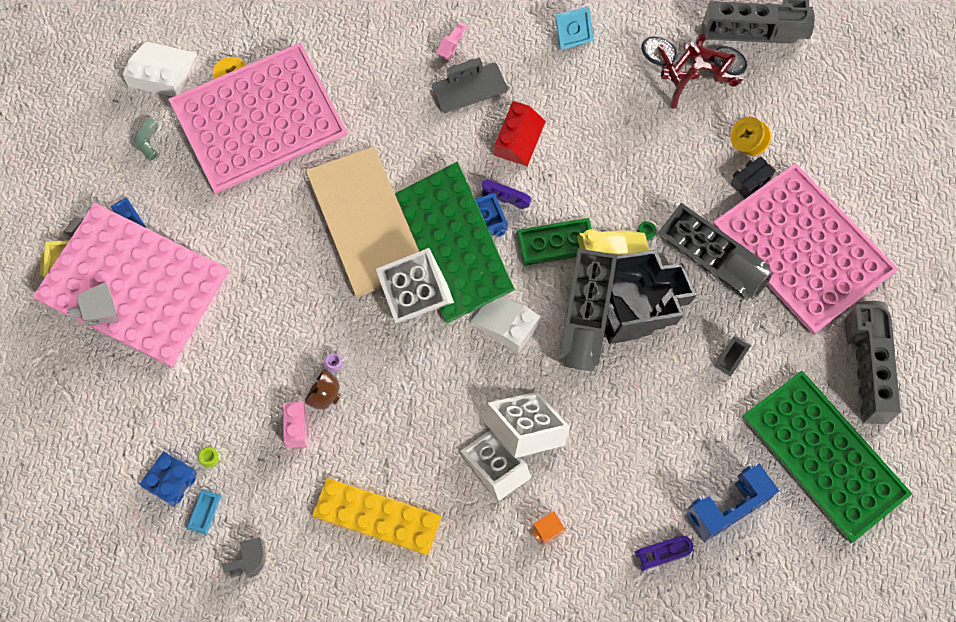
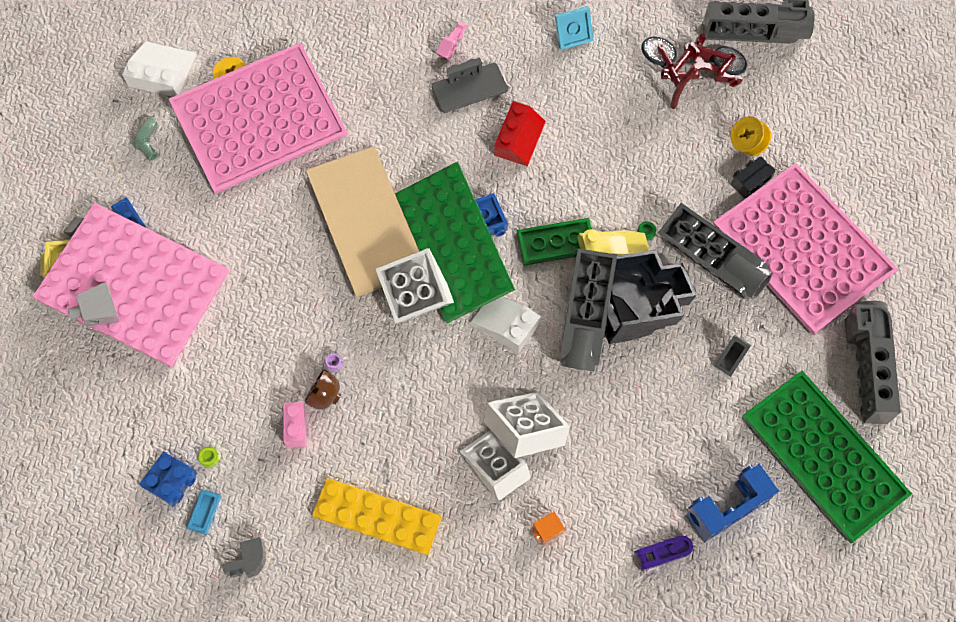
dark purple plate [482,180,532,209] -> none

